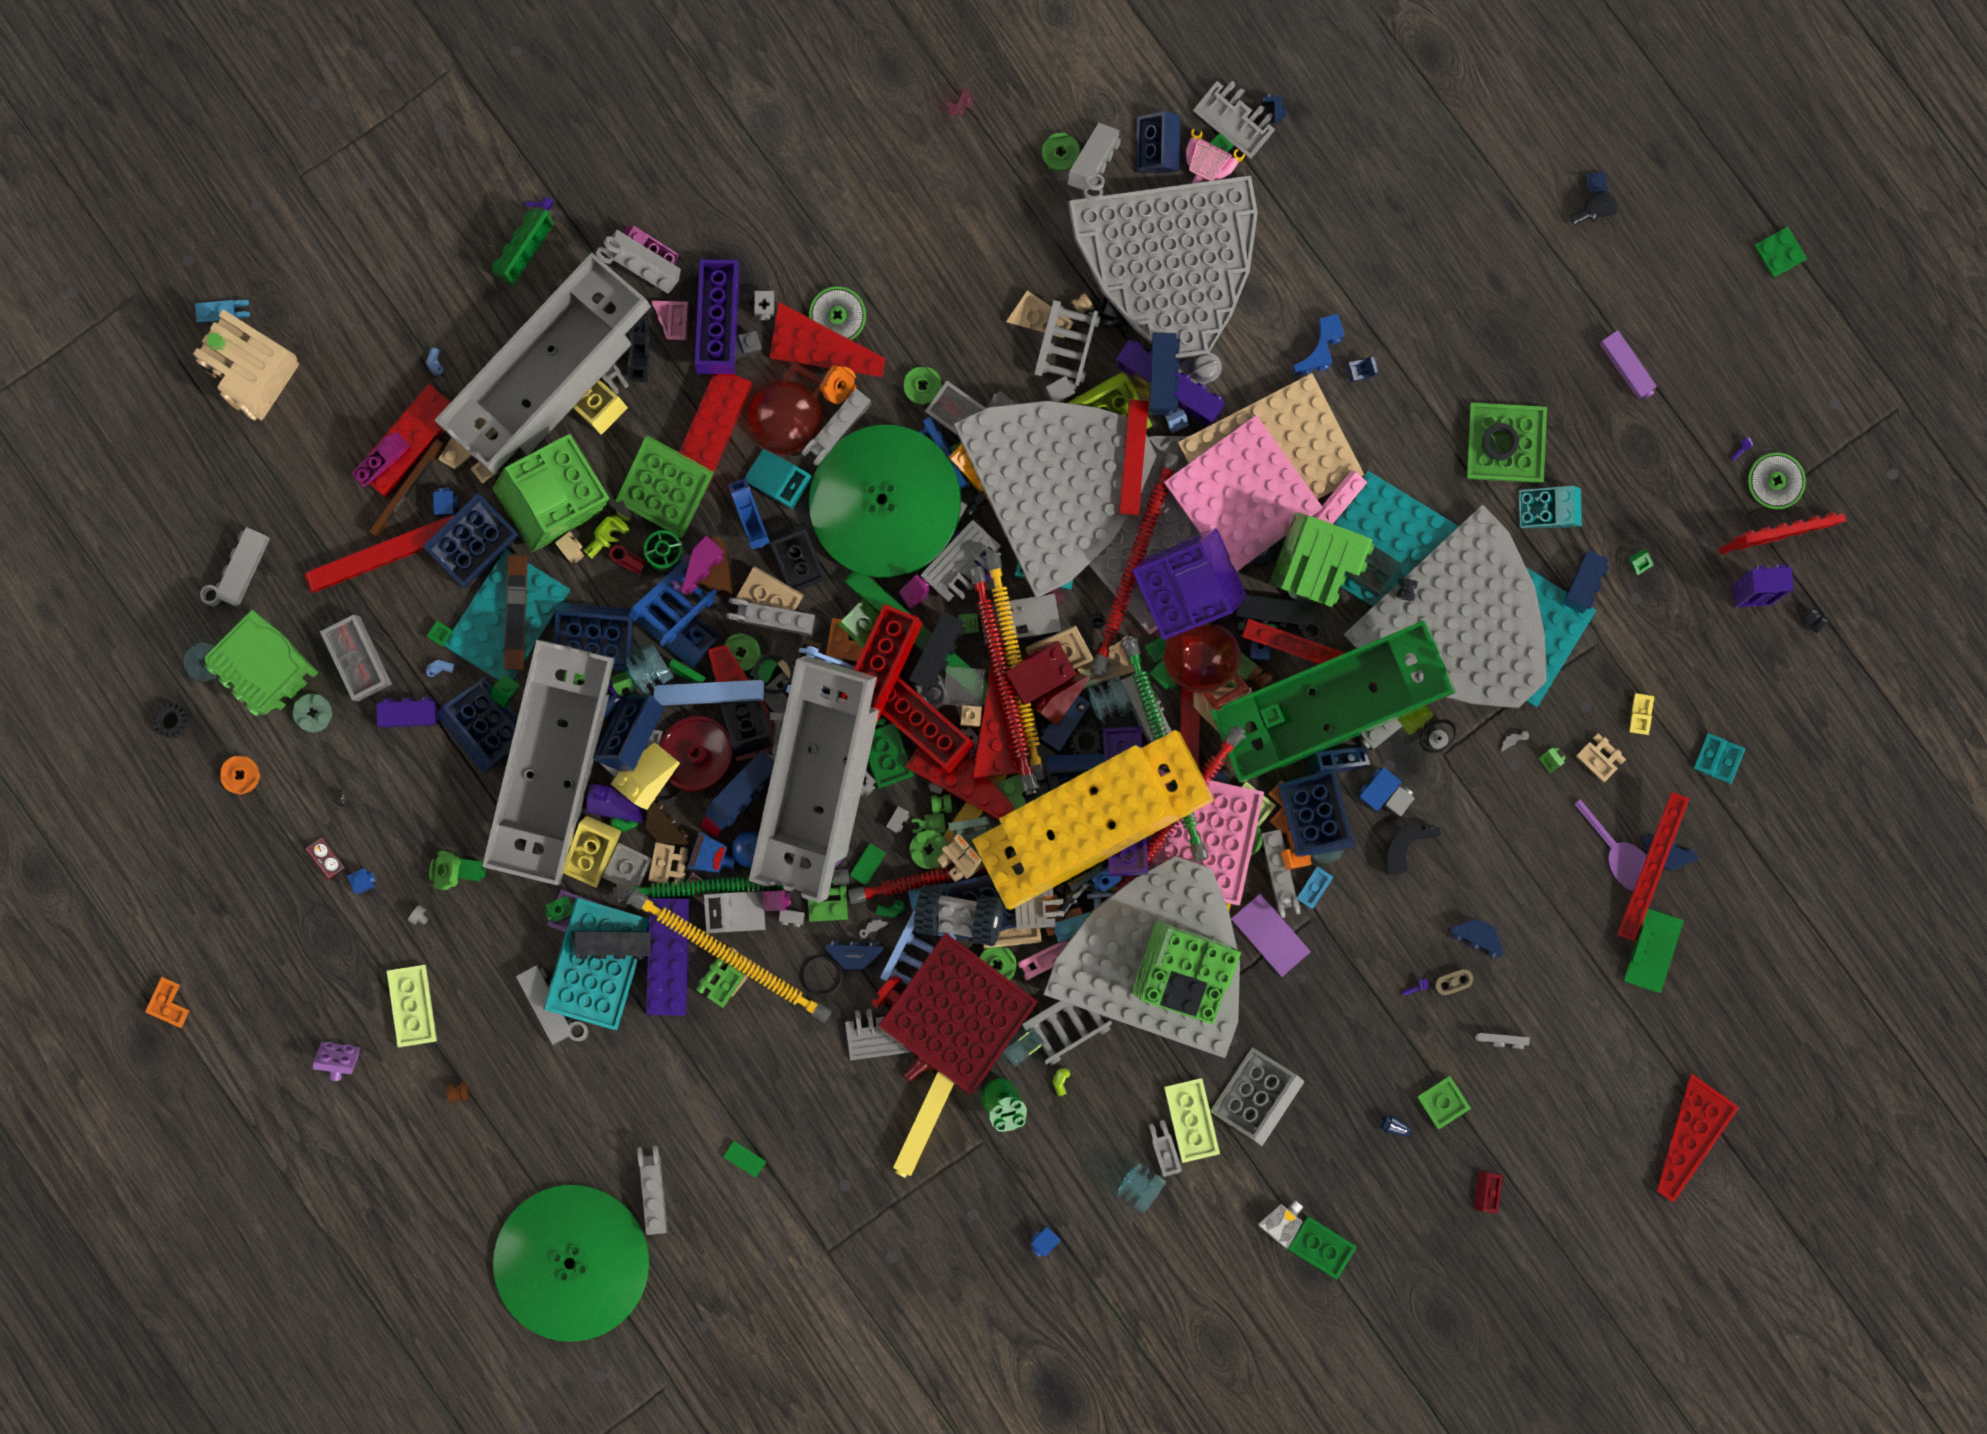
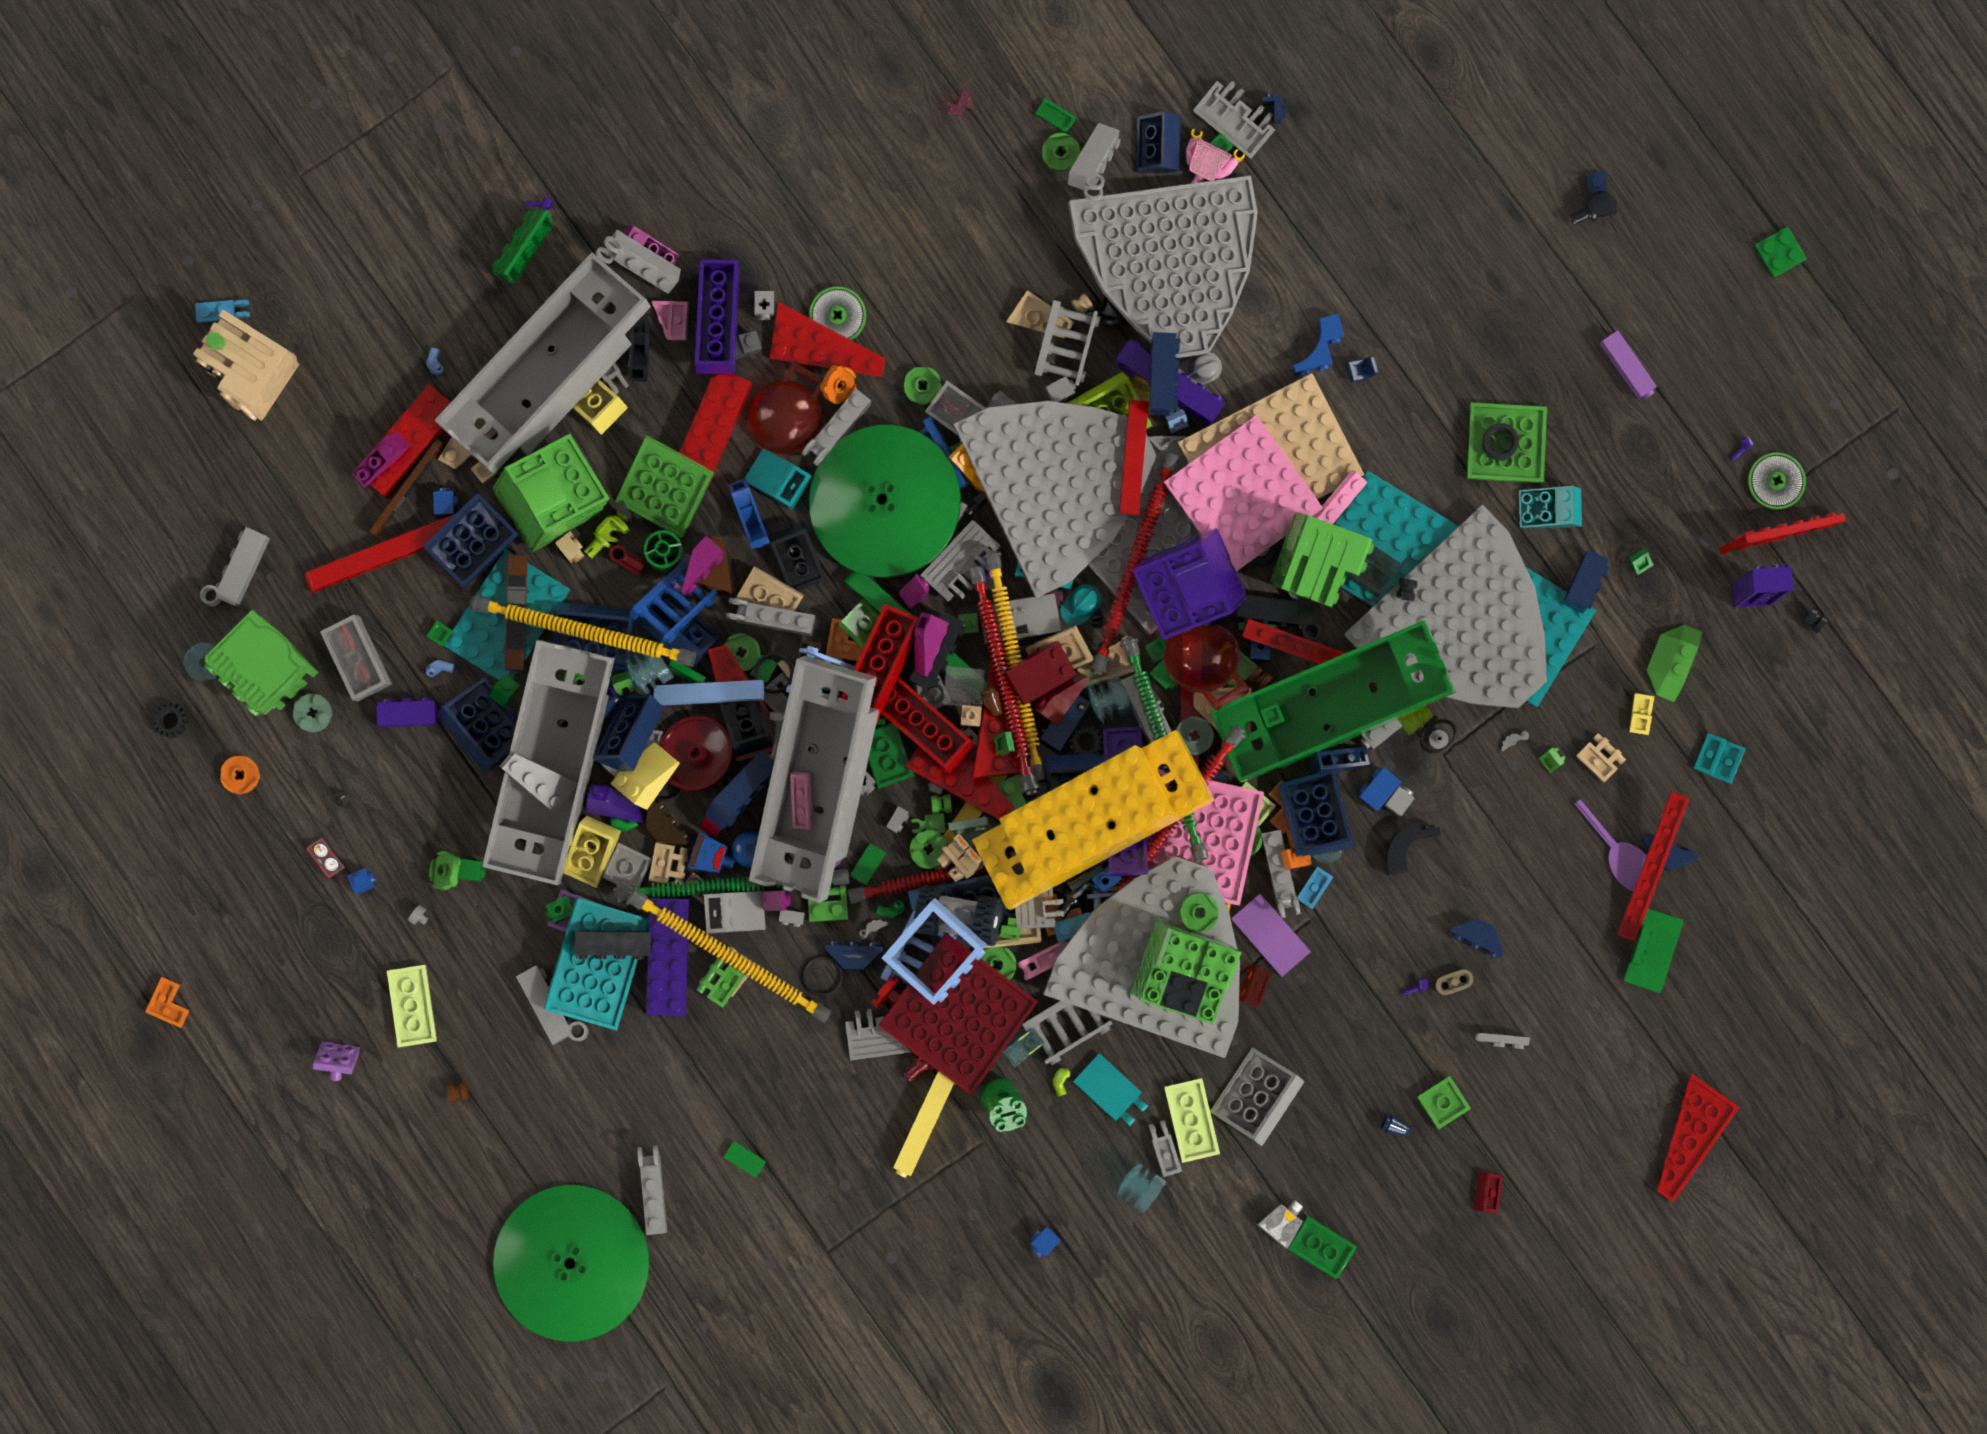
none -> yellow hose [469,594,696,667]
none -> light grey wing [499,752,578,813]
none -> bright pink tile [790,771,813,830]
none -> light blue window [882,898,987,1005]
none -> magenta slope [914,612,949,677]
none -> reddish brown cone [980,687,1003,717]
none -> green plate [993,732,1015,756]
none -> bright green tile [1000,918,1021,940]
none -> green tile [1035,98,1077,134]
none -> teal piece [1060,584,1102,626]
none -> teal tile [1073,1053,1148,1126]
none -> sand green plate [1176,716,1214,755]
none -> bright green plate [1179,892,1219,932]
none -> clear red slope [1239,965,1272,1008]
none -> bright green wedge [1647,625,1702,702]

